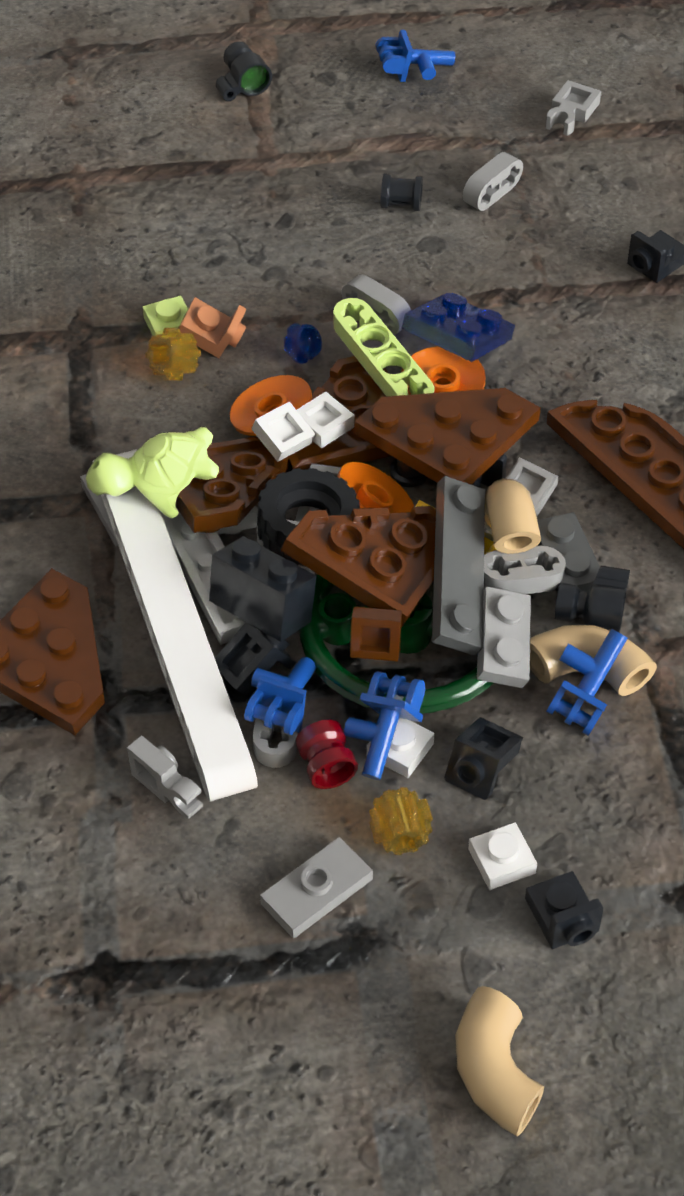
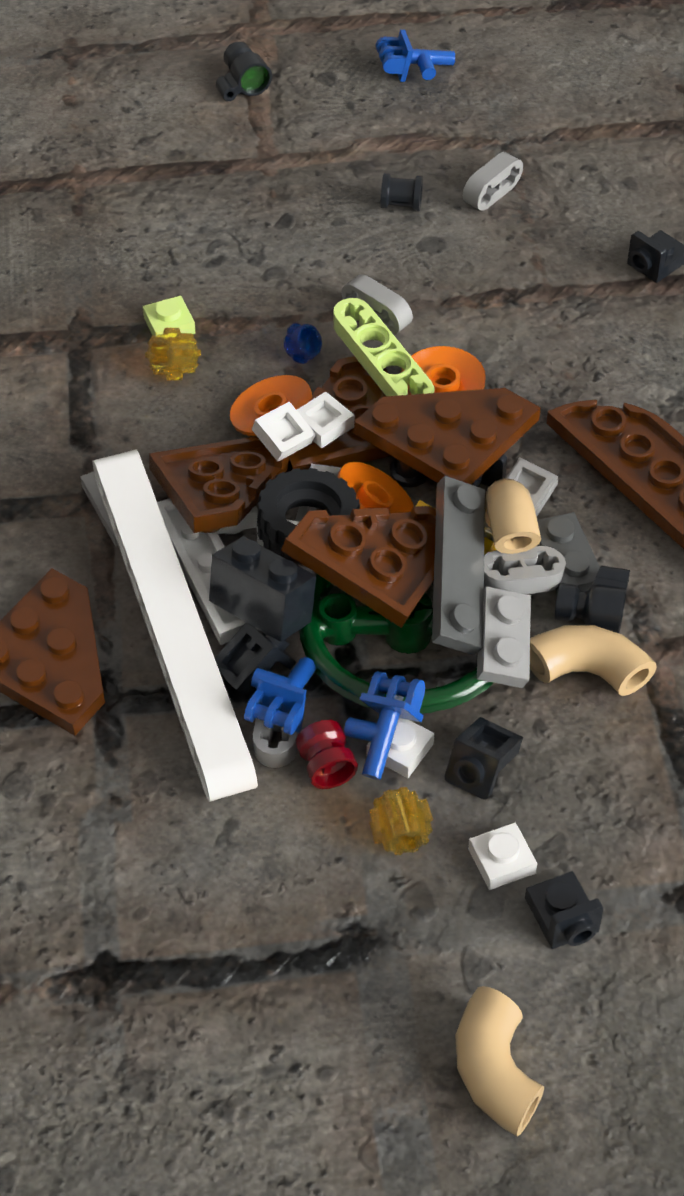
yellowish green animal [86,427,219,519] -> none
light grey plate [127,735,203,819] -> none
nougat bracket [176,297,246,358] -> none
light grey plate [260,837,373,939] -> none
reddish brown plate [350,607,402,662] -> none
clear blue plate [401,293,515,362] -> none
light grey plate [546,80,601,136] -> none
blue arm [546,629,628,736] -> none

